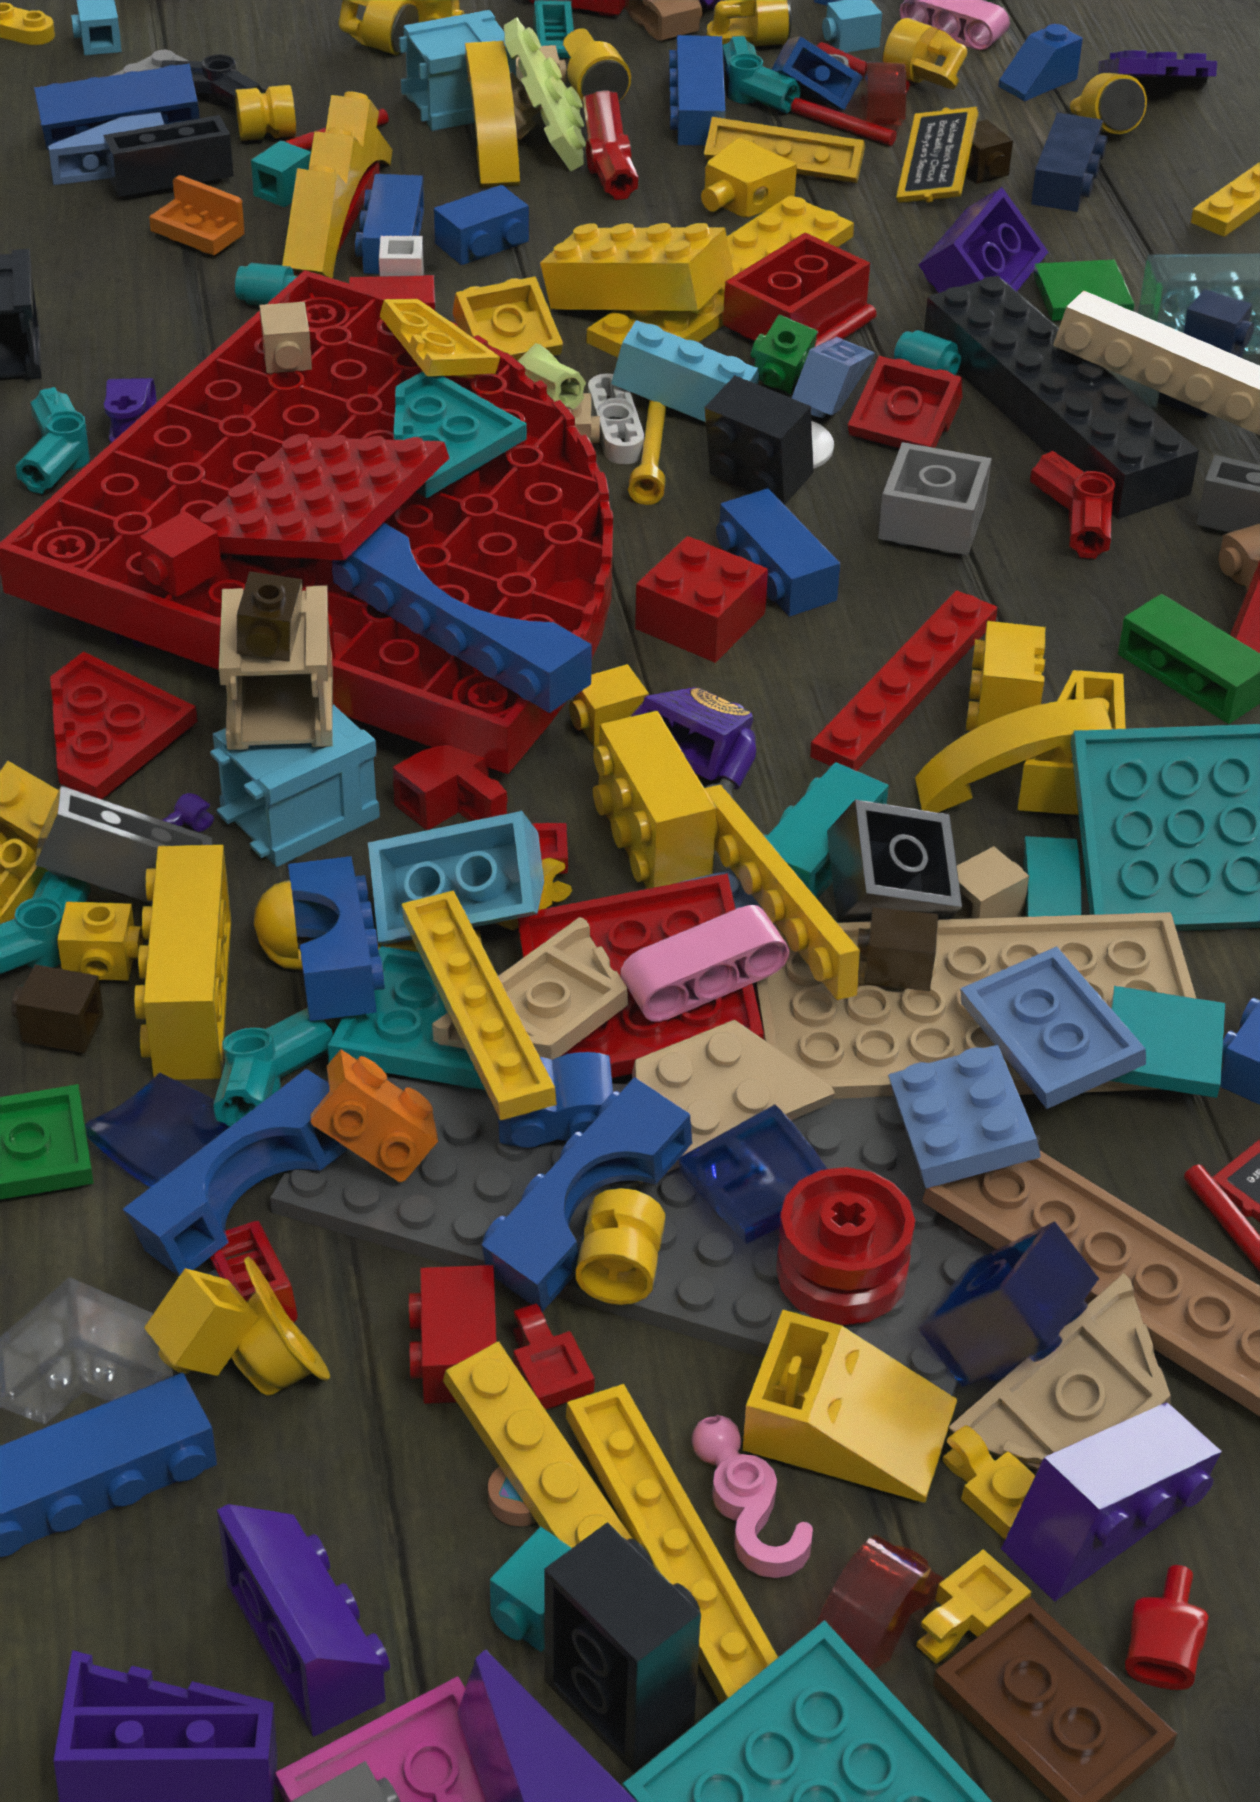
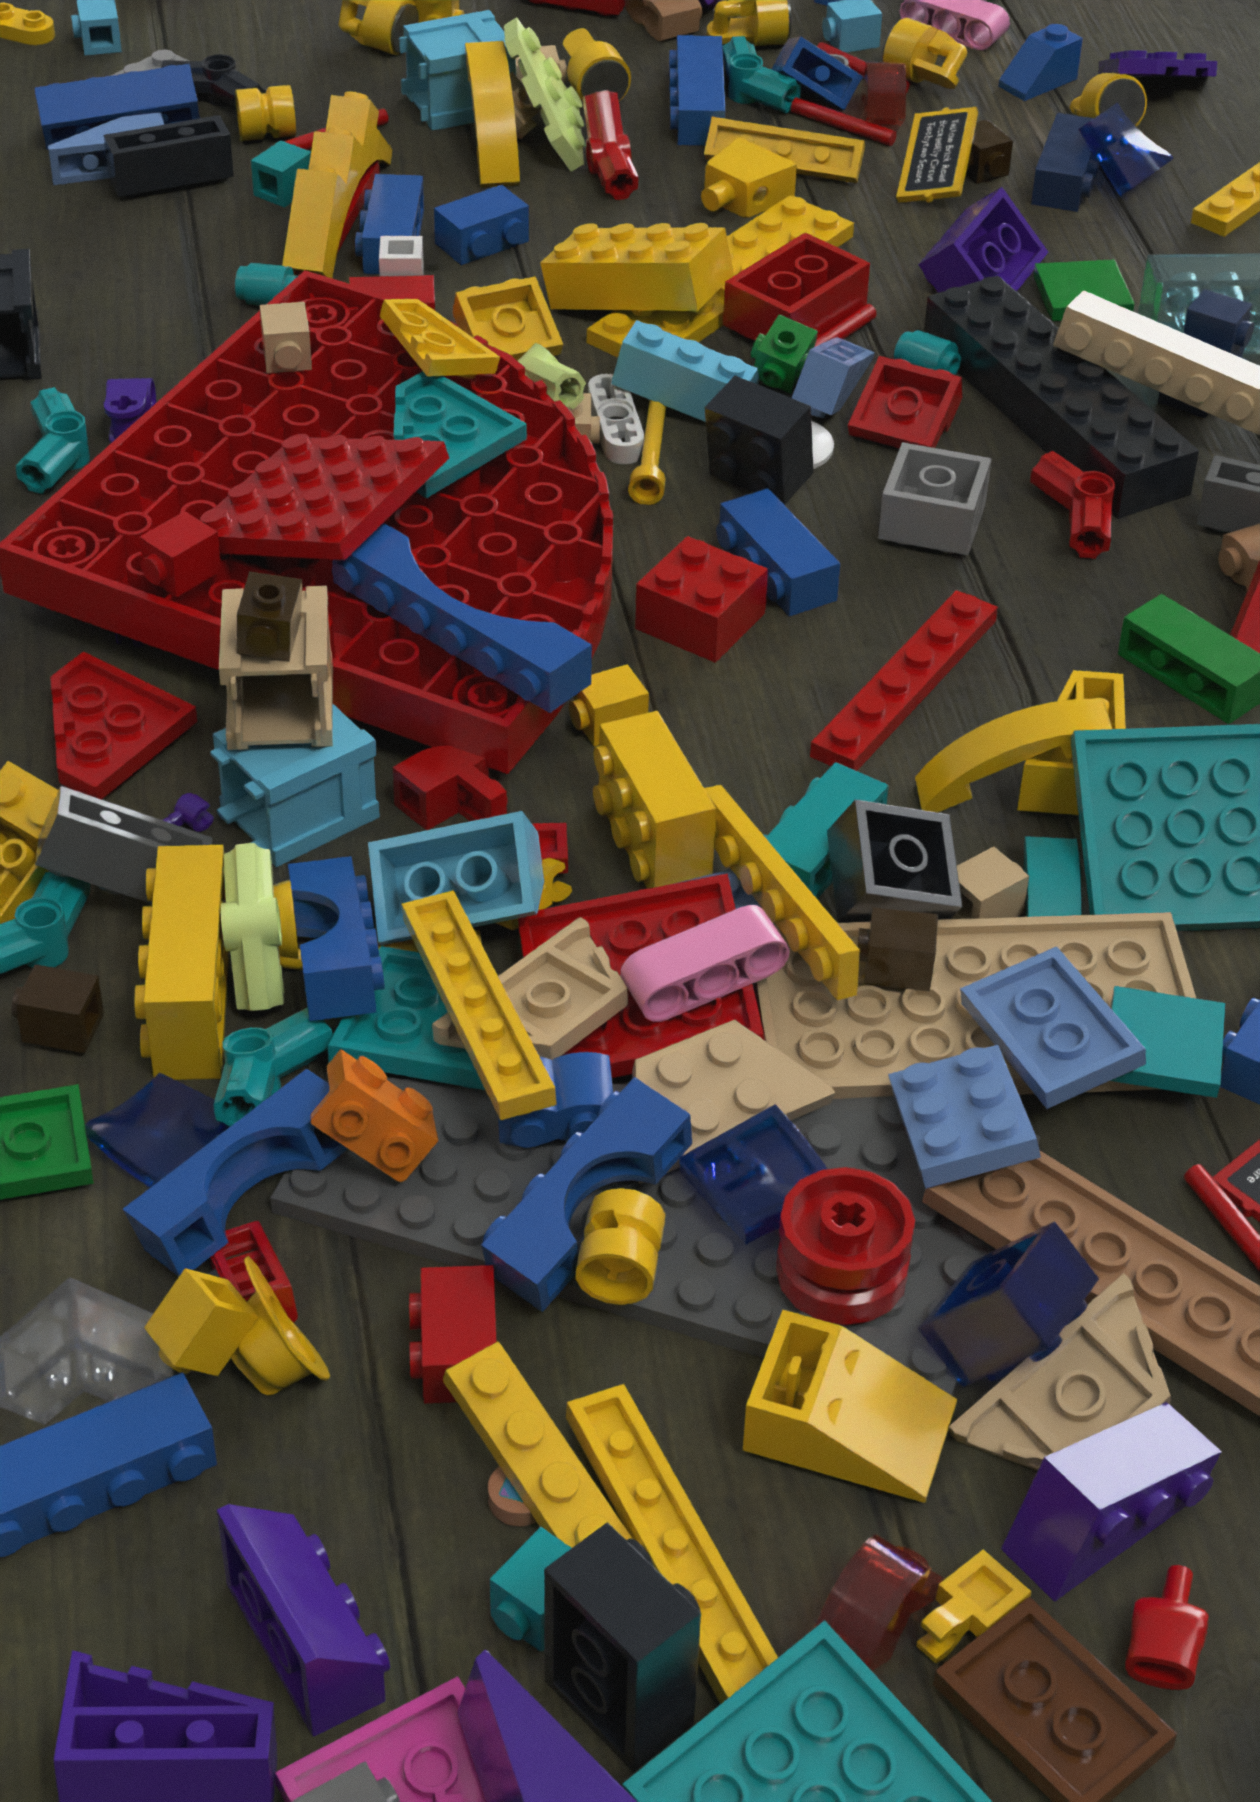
yellow brick [57,902,144,981] -> none
orange bracket [149,175,245,255] -> none
red plate [513,1303,595,1410] -> none
teal slope [533,0,574,58] -> none
dark purple torso [630,687,756,798] -> none
bright pink piece [691,1415,813,1578] -> none
yellow plate [943,1425,1035,1540] -> none
yellow wedge [966,621,1045,731] -> none
none -> yellowish green piece [221,843,285,1011]
none -> clear blue plate [1078,103,1174,196]

